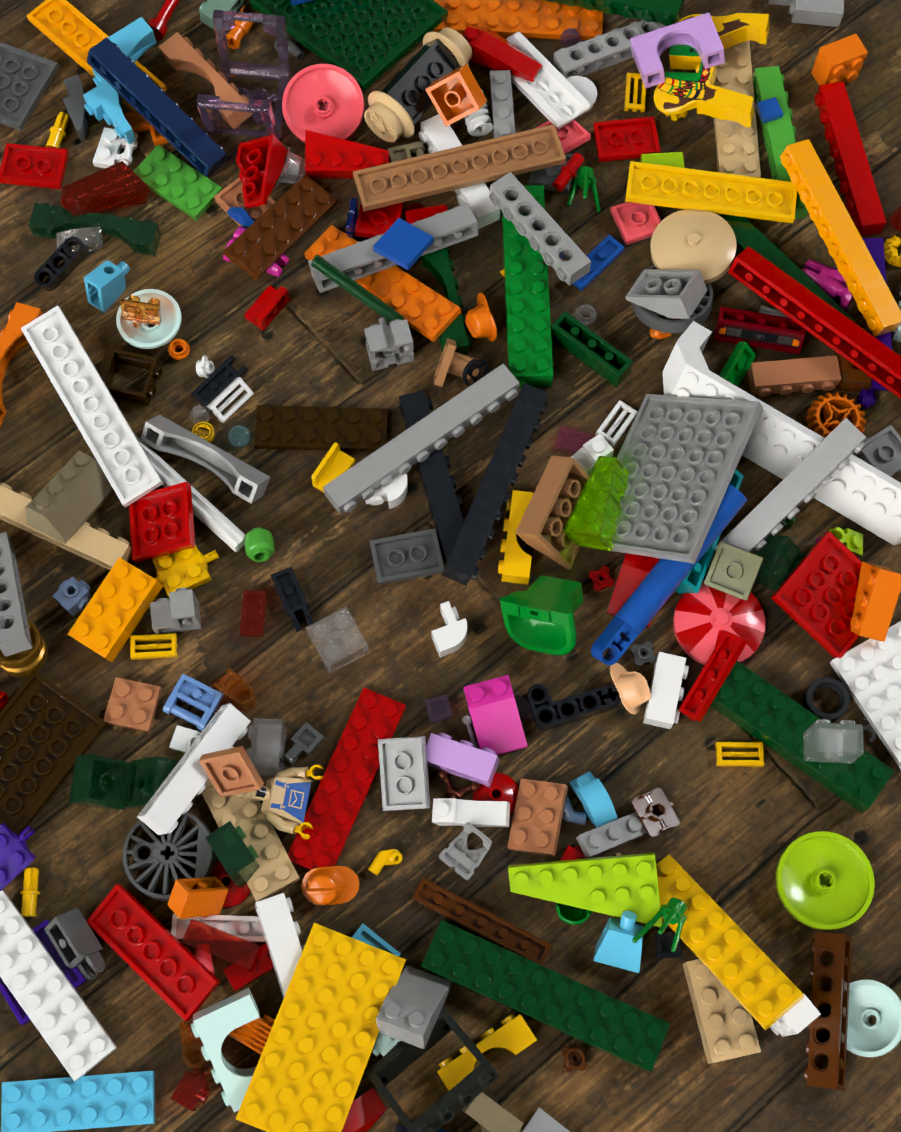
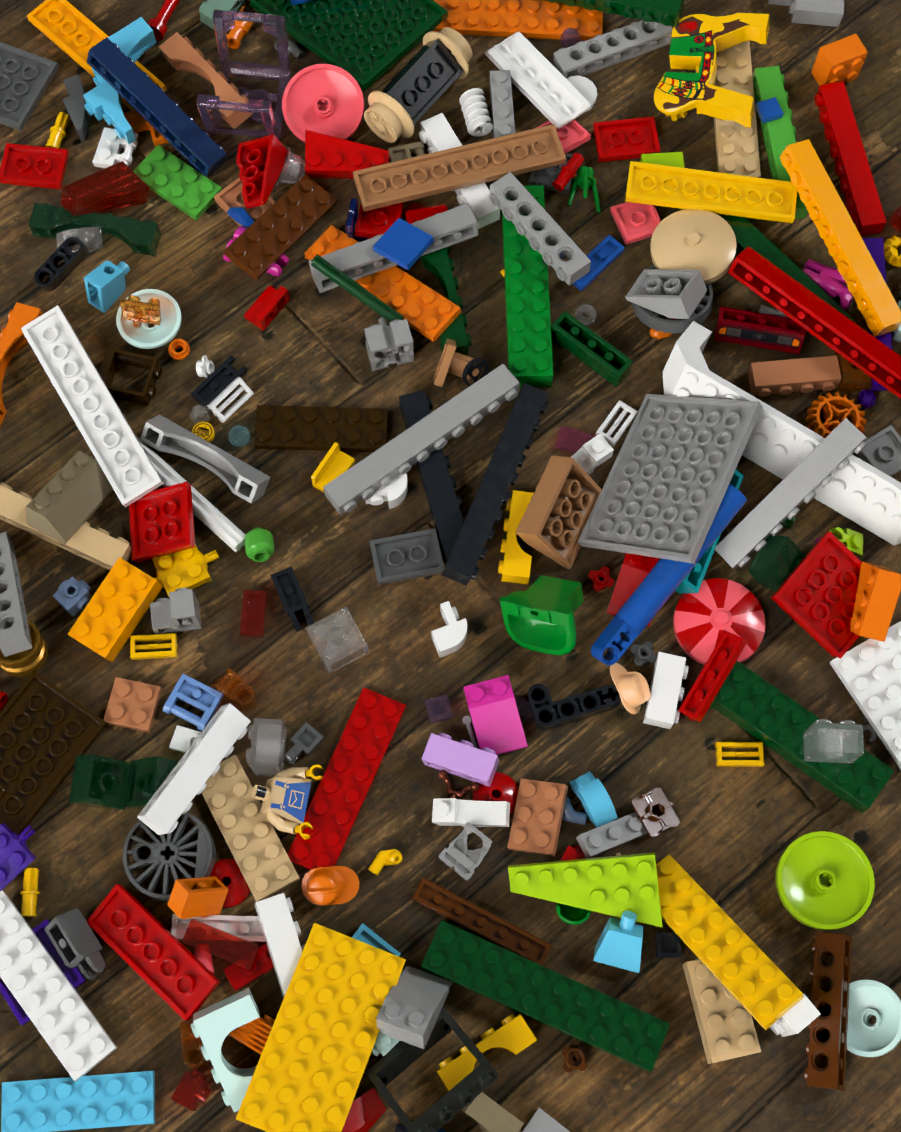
nougat plate [199,746,264,797] -> none
clear green slope [205,821,260,889] -> none
light grey tile [378,736,430,811] -> none
orange brick [425,64,487,126] -> none
red wedge [462,26,542,82] -> none
orange piece [465,292,497,341] -> none
clear neon green wedge [563,456,629,551] -> none
yellow tile [624,73,646,113] -> none
lavender arch [630,13,725,89] -> none
green plant [632,897,688,952] -> none
olive plate [704,541,764,601] -> none
green plate [719,342,756,387] -> none
black tyre [803,677,850,724] -> none

